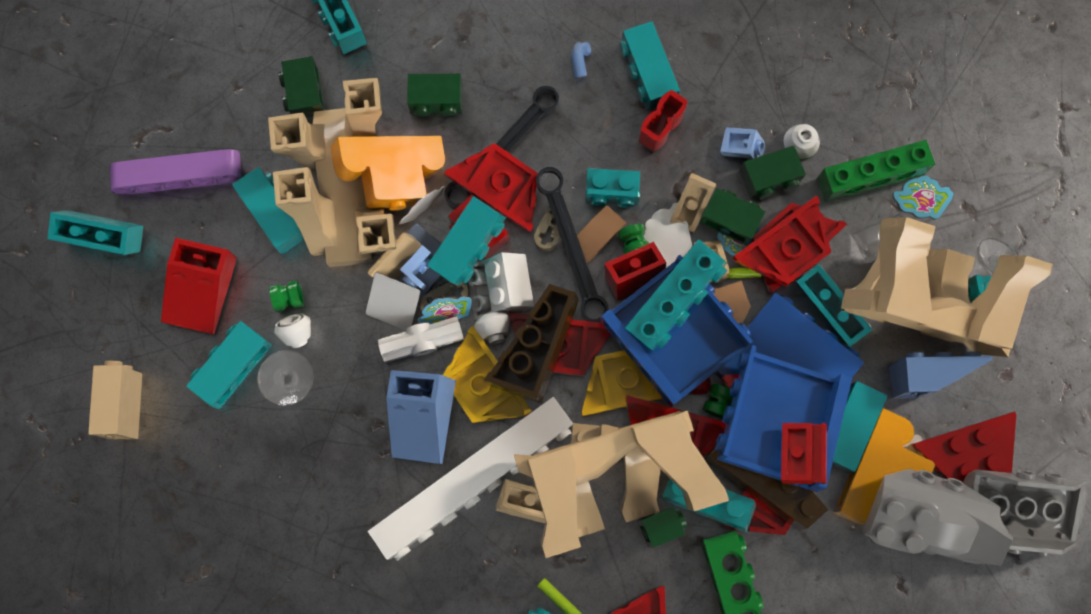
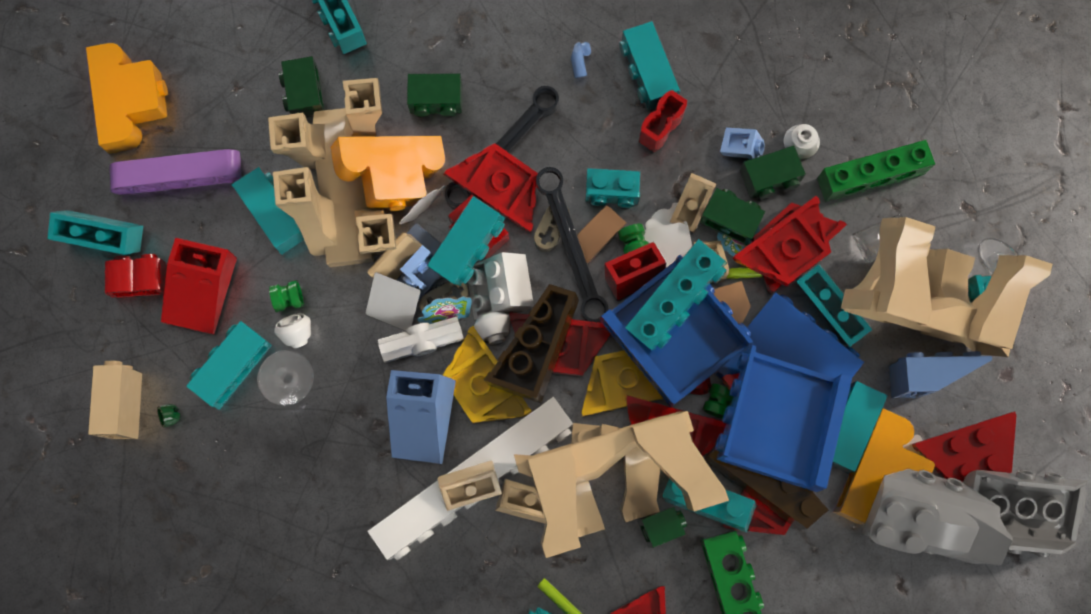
red plate [781,423,827,484] -> none
sticker [893,176,954,219] -> none
none -> light orange brick [86,43,168,154]
none -> red brick [105,254,166,298]
none -> dark green hinge [157,404,181,428]
none -> tan slope [438,461,502,511]

